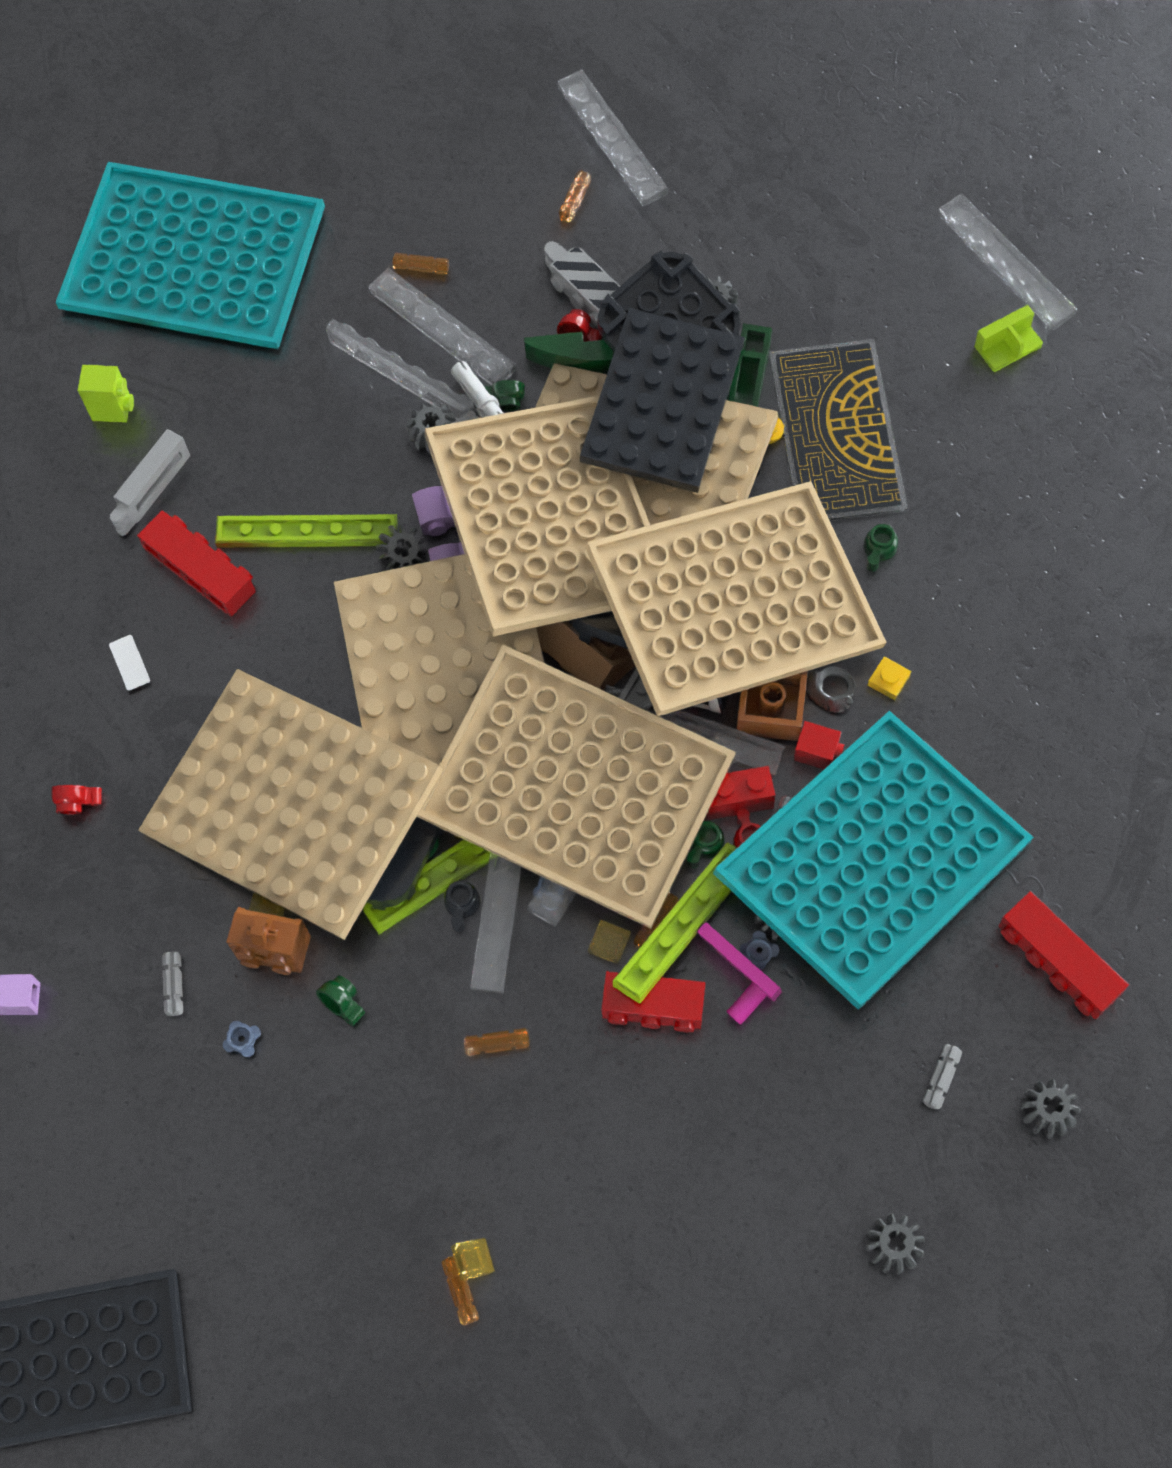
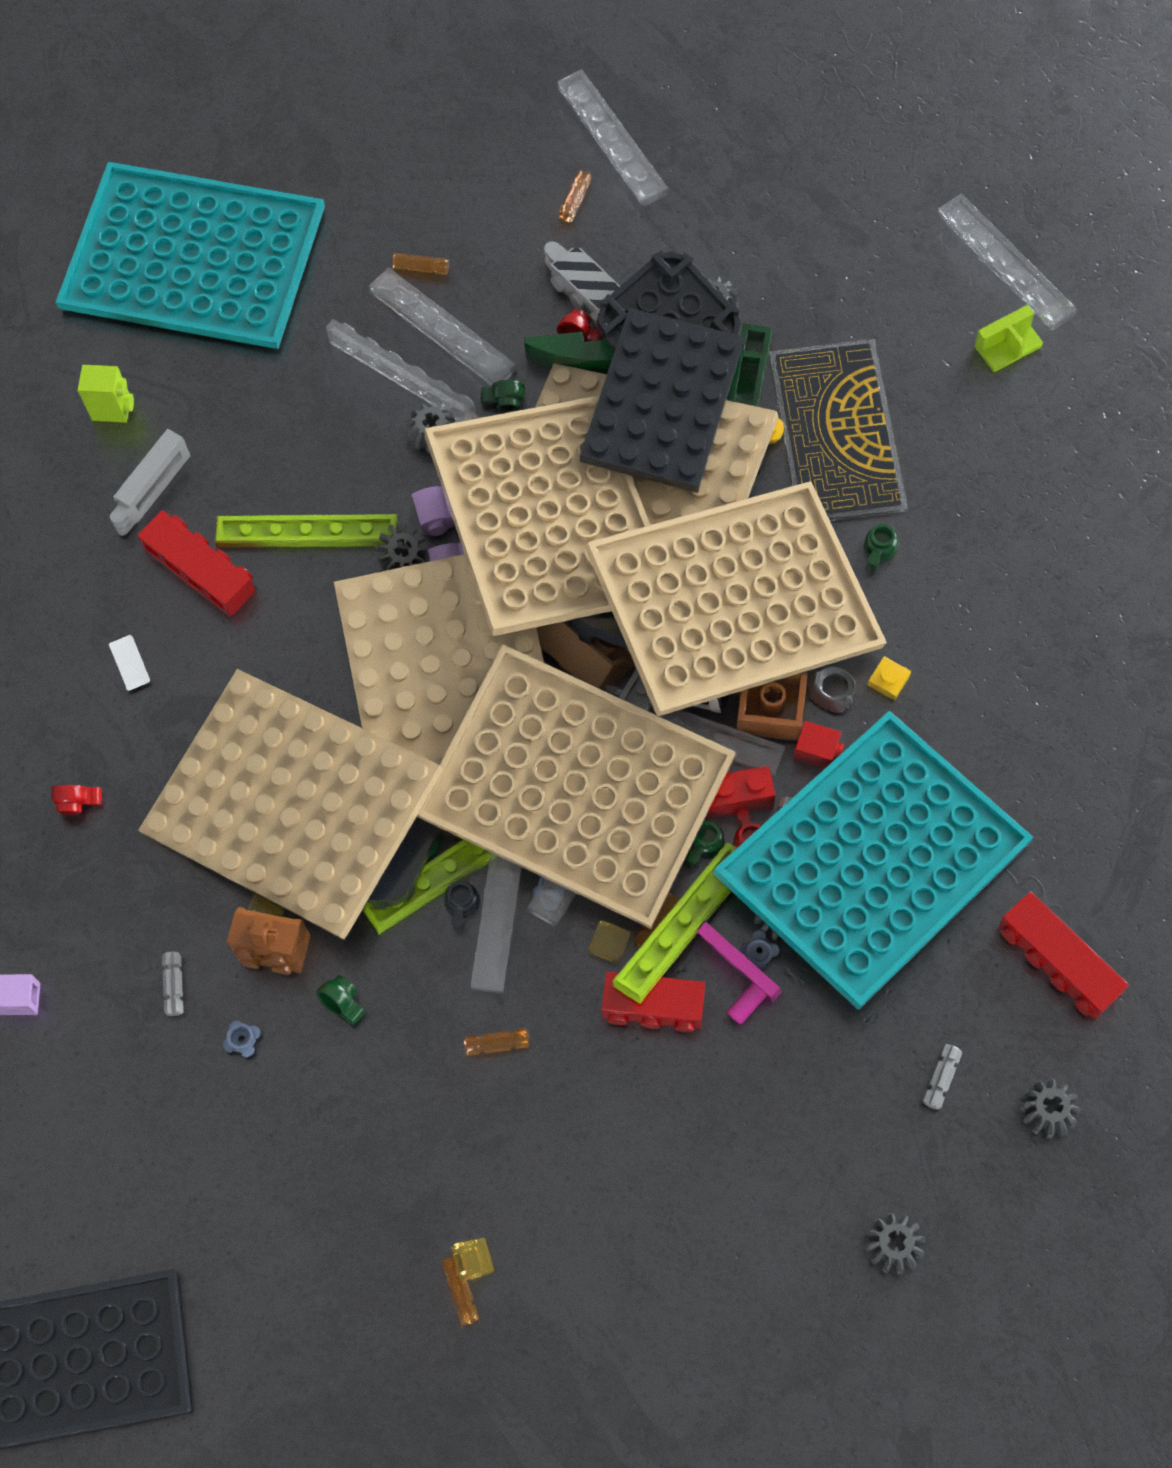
white pin [451,361,504,417] -> none

